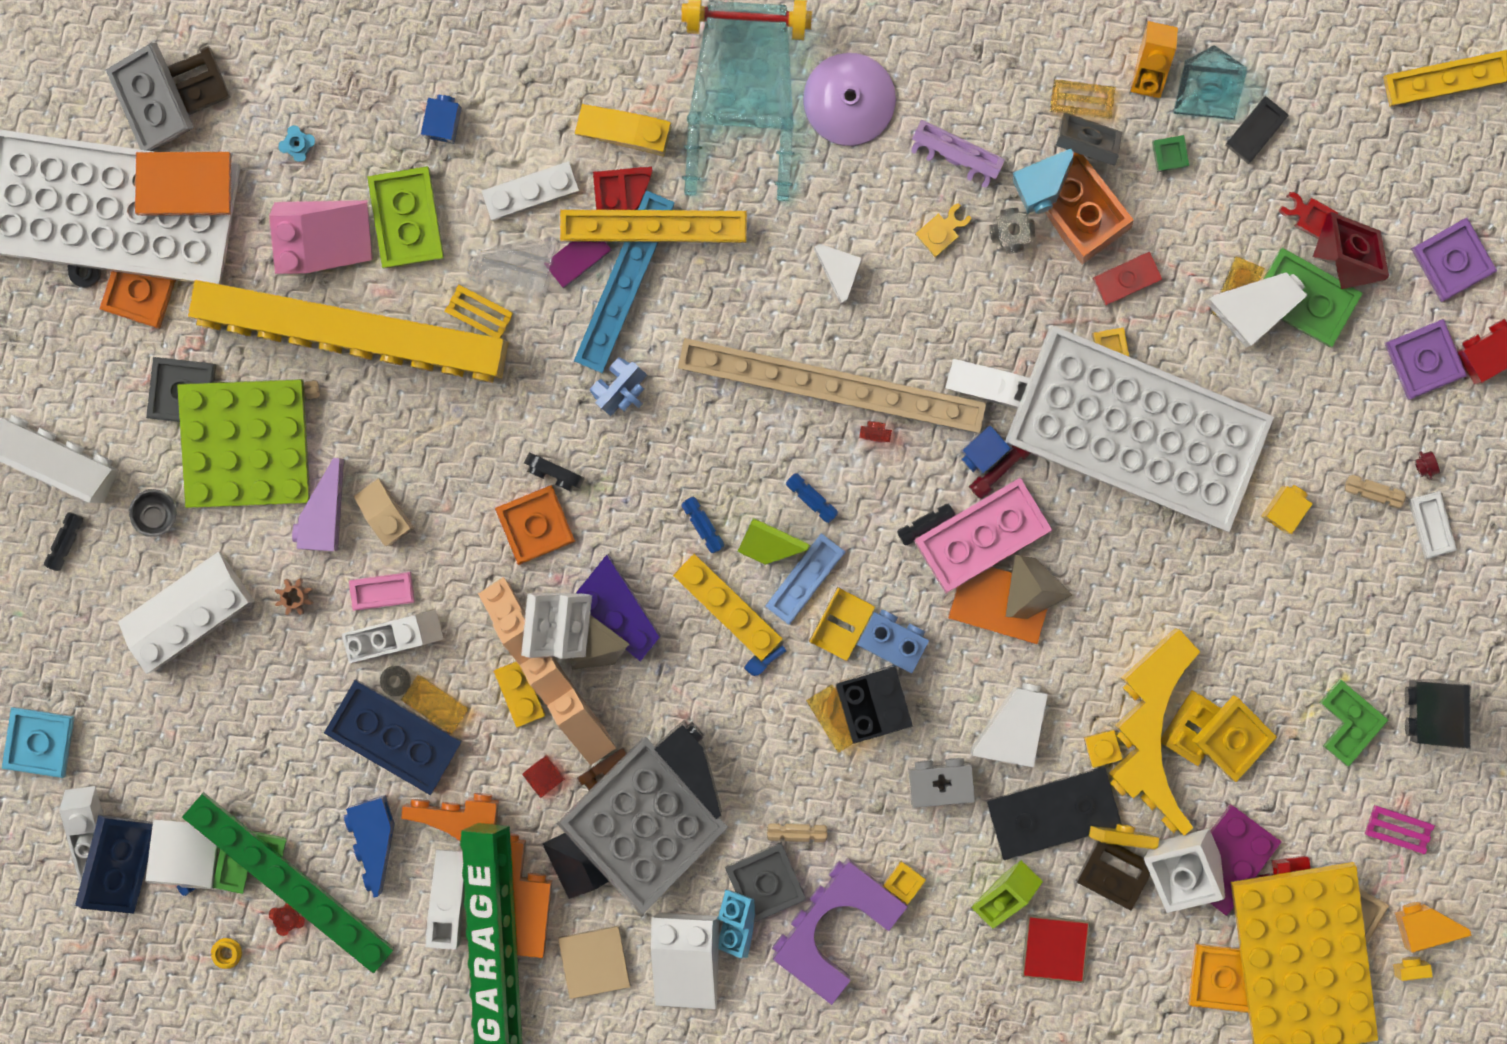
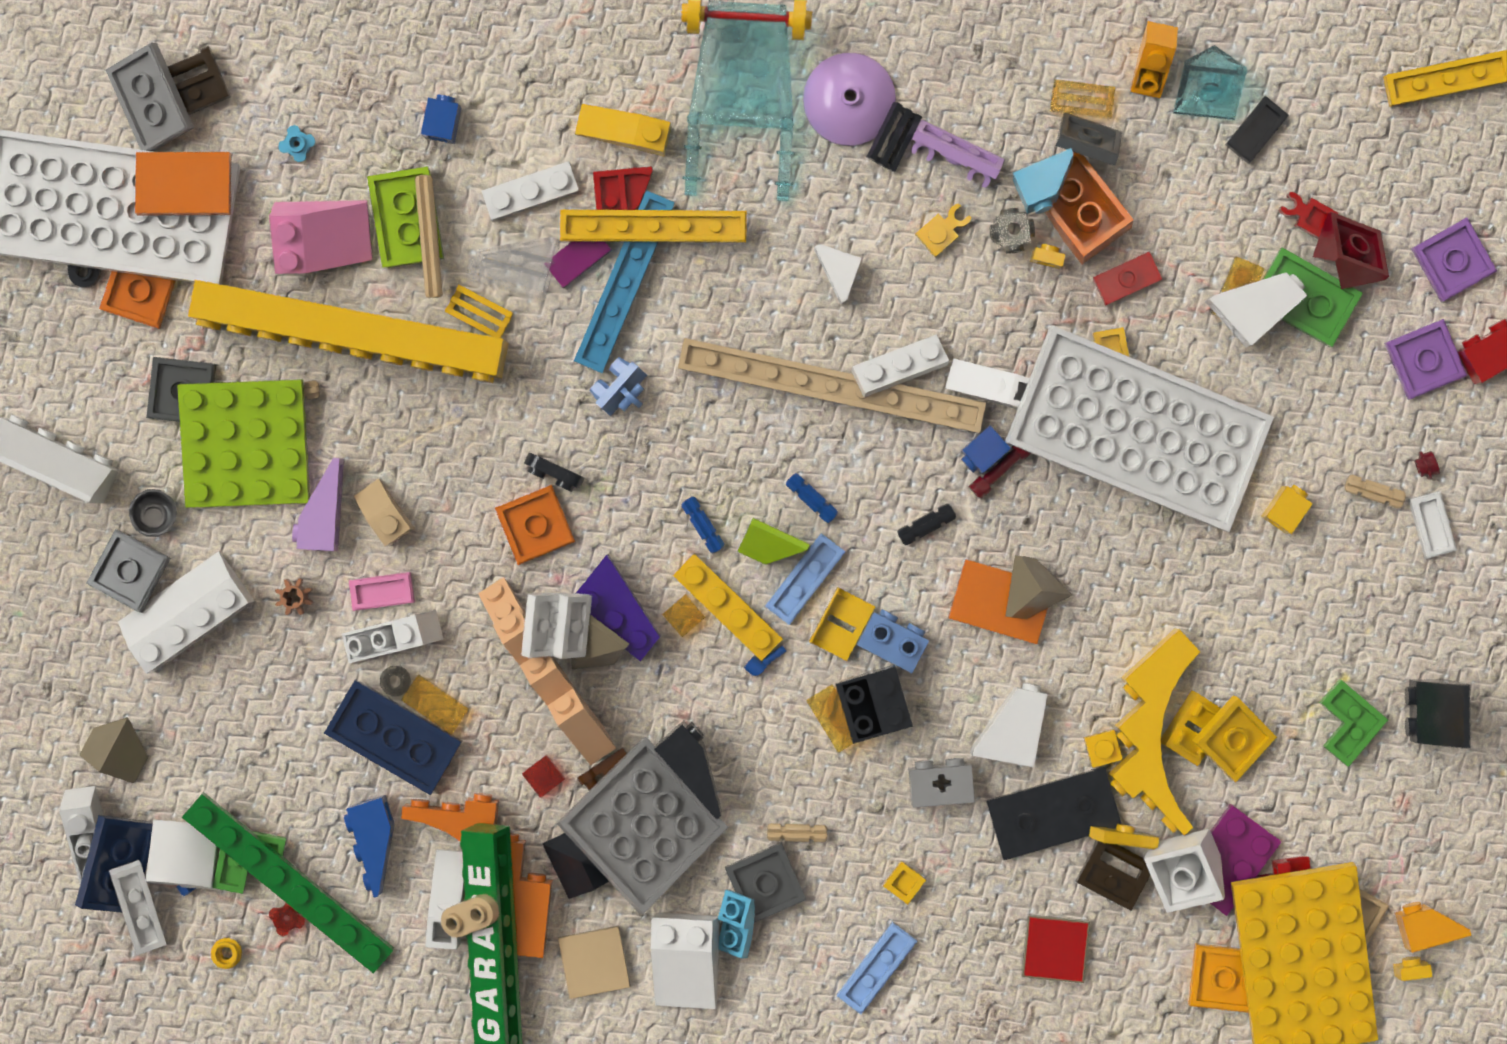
medium azure plate [2,707,75,778] -> none
black axle [44,512,83,571] -> none
yellow plate [493,661,546,728] -> none
medium lavender arch [772,858,908,1005] -> none
clear red plate [858,421,892,443] -> none
bright pink plate [914,478,1052,594] -> none
lime slope [971,860,1043,929] -> none
green plate [1152,135,1189,172] -> none
dark pink tile [1364,805,1435,854] -> none
none -> dark tan slope [79,717,149,783]
none -> plate [86,529,171,613]
none -> white plate [109,860,167,955]
none -> tan axle [415,175,443,298]
none -> tan plate [441,894,499,938]
none -> clear yellow plate [662,594,705,637]
none -> light blue tile [836,921,917,1014]
none -> white plate [851,334,949,397]
none -> black tile [866,102,922,172]
none -> yellow plate [1030,244,1066,269]

